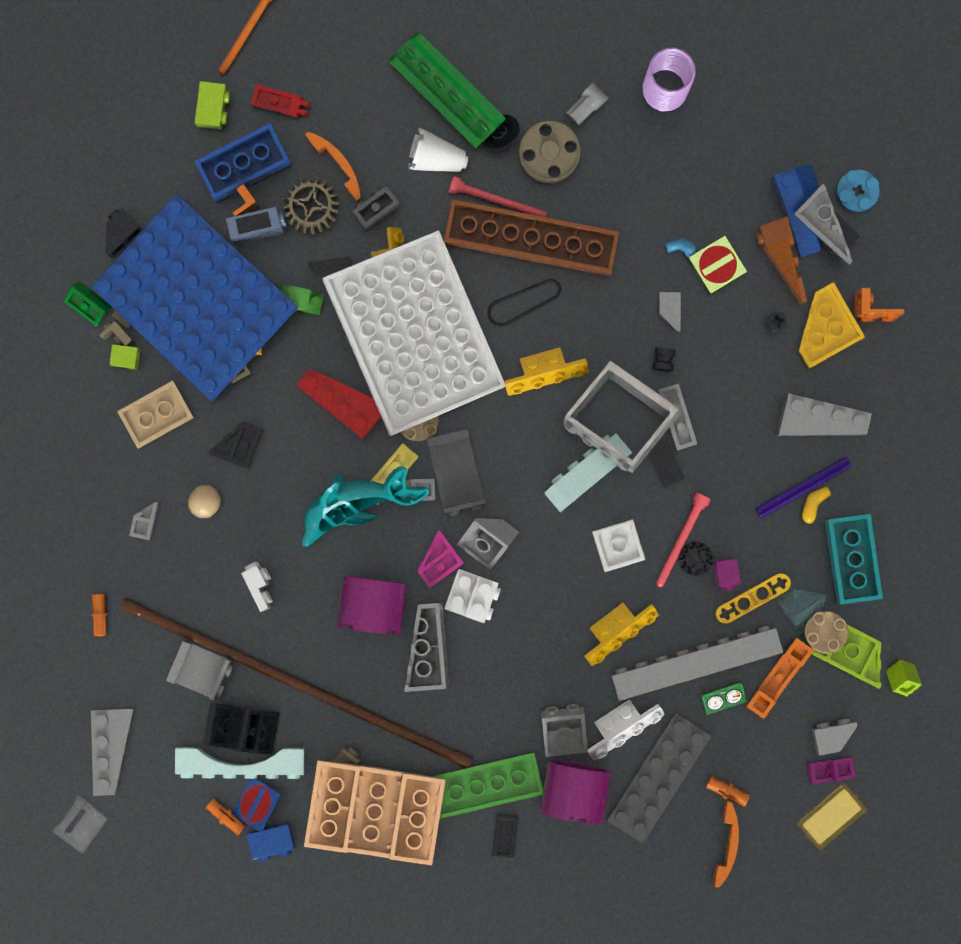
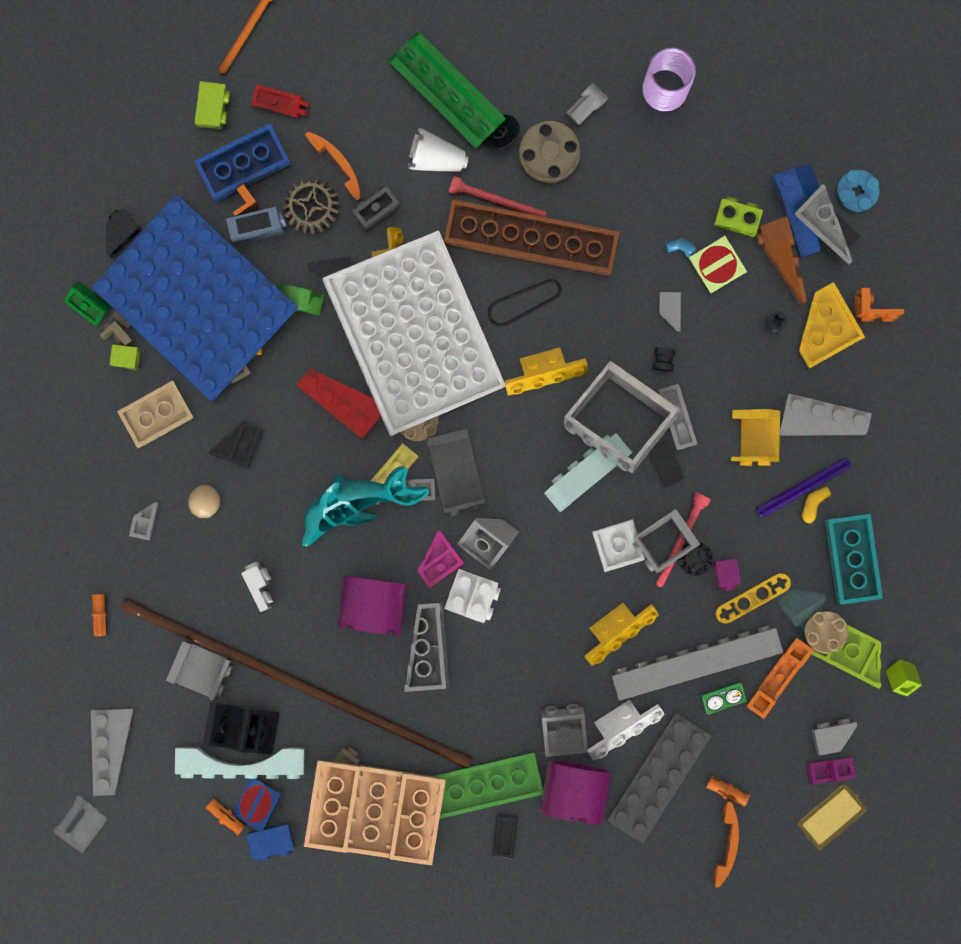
none -> light grey window [632,509,700,573]
none -> lime brick [713,197,763,237]
none -> yellow panel [731,409,780,466]

